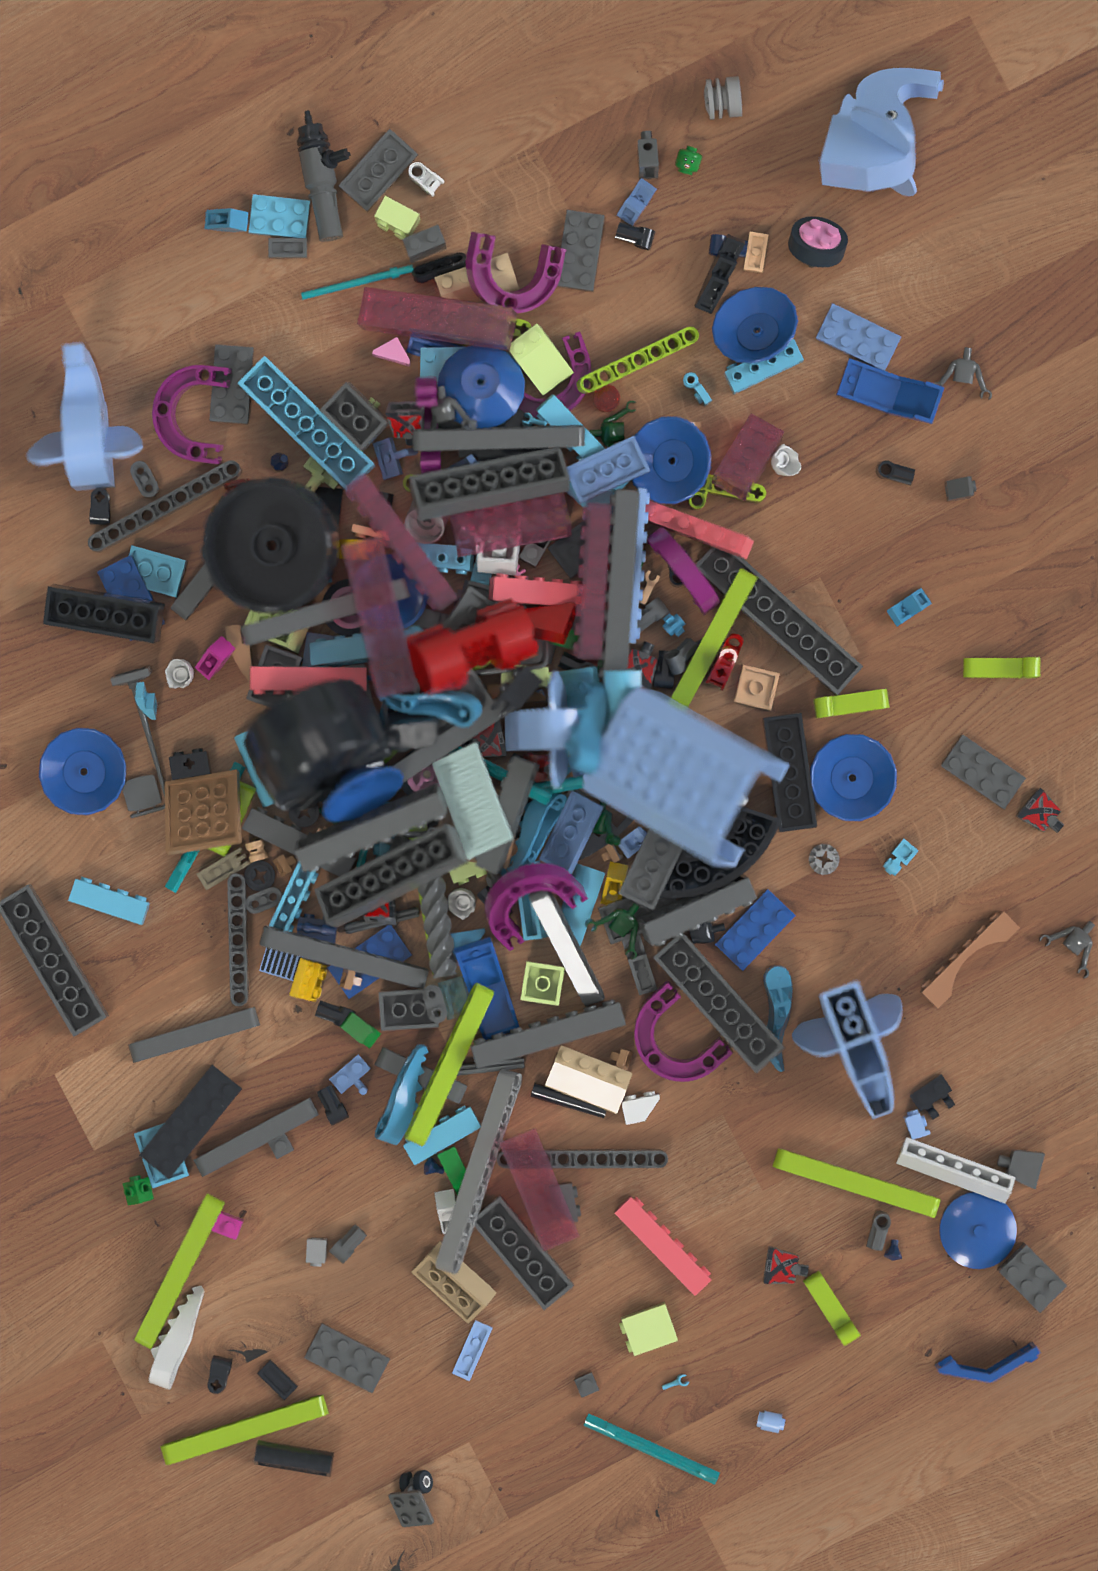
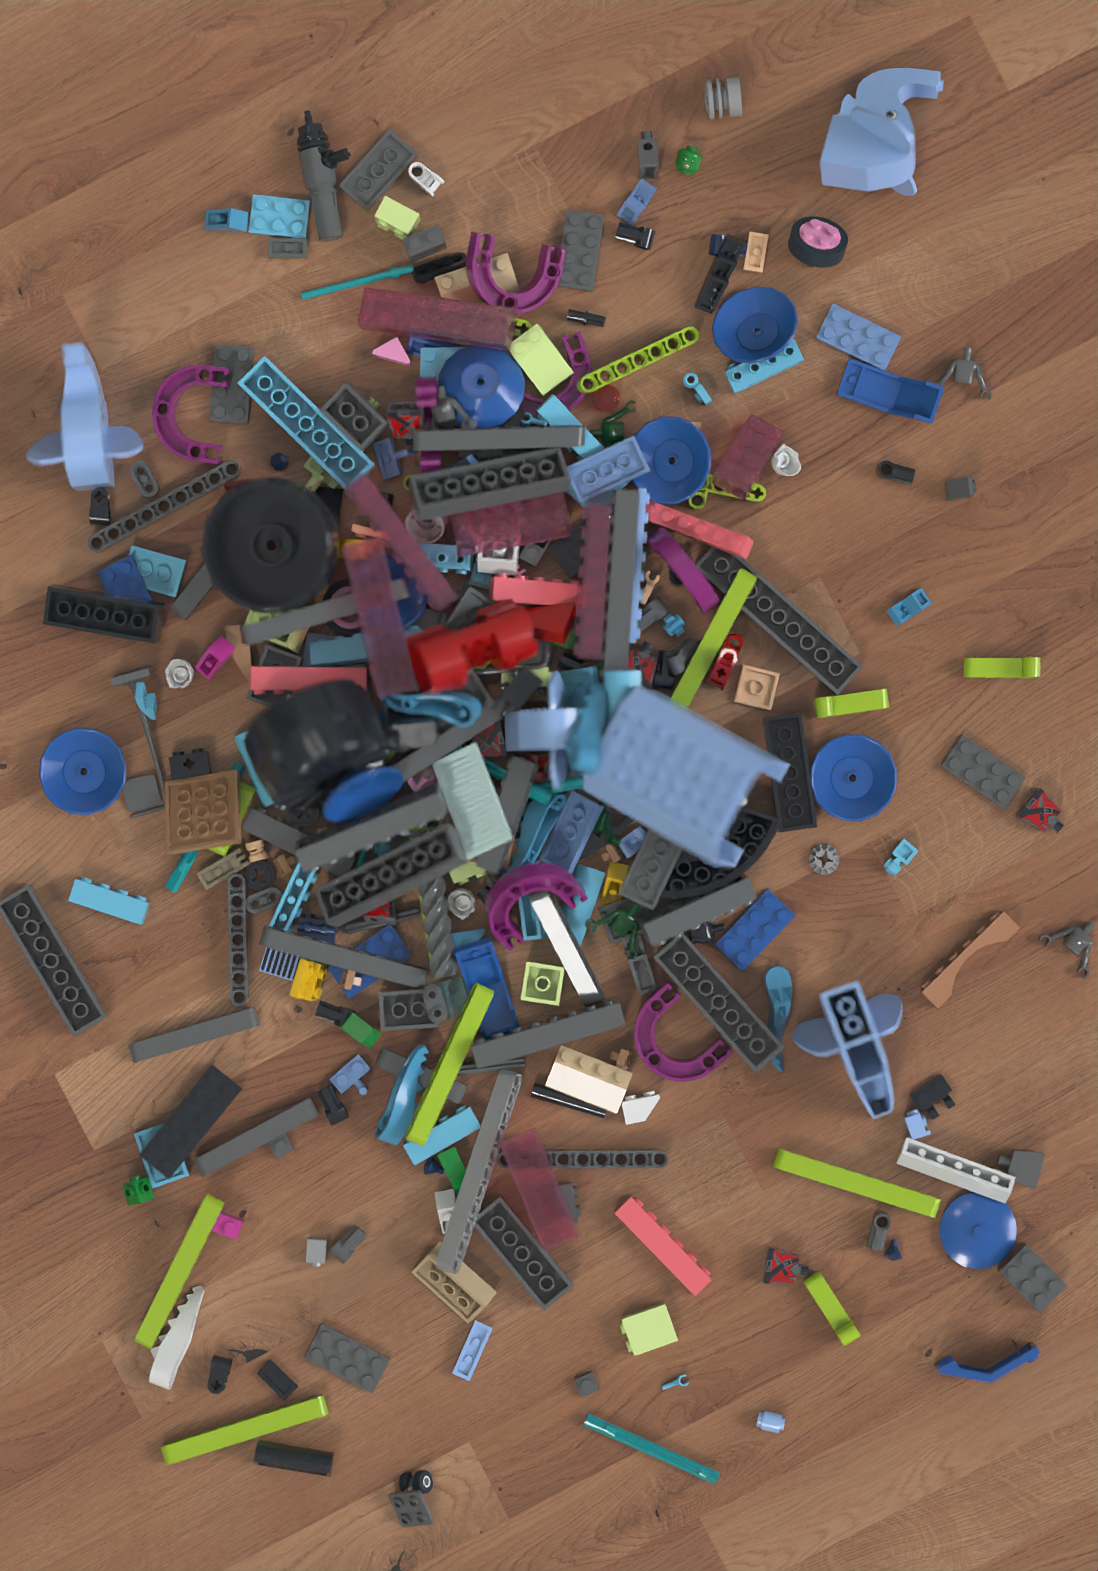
none -> black axle [567,309,606,327]

